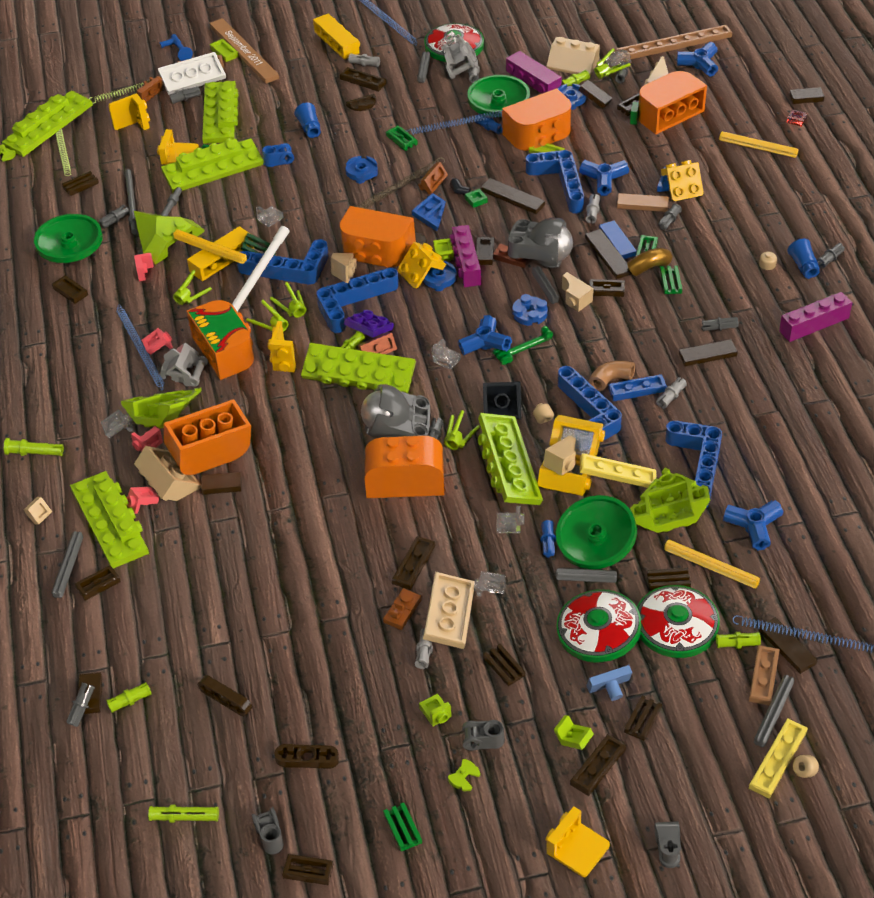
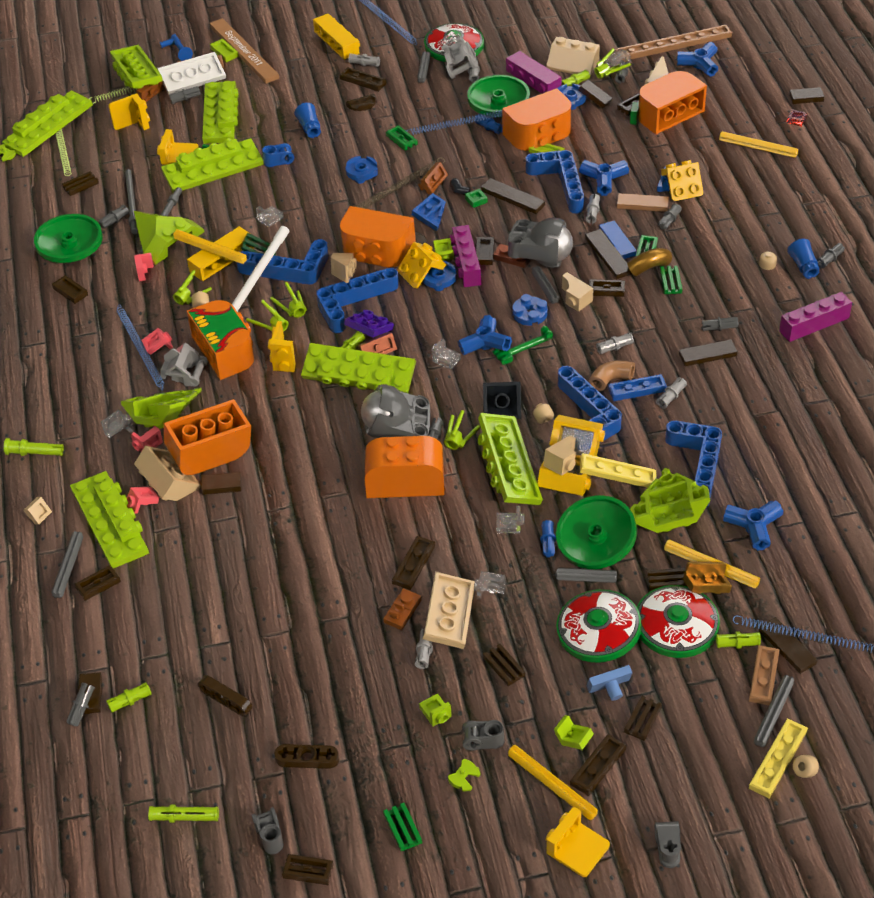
none -> lime plate [110,45,163,89]
none -> tan piece [192,291,209,308]
none -> yellow axle [508,745,598,820]
none -> light grey pin [596,332,634,354]
none -> pearl gold bracket [683,561,732,594]

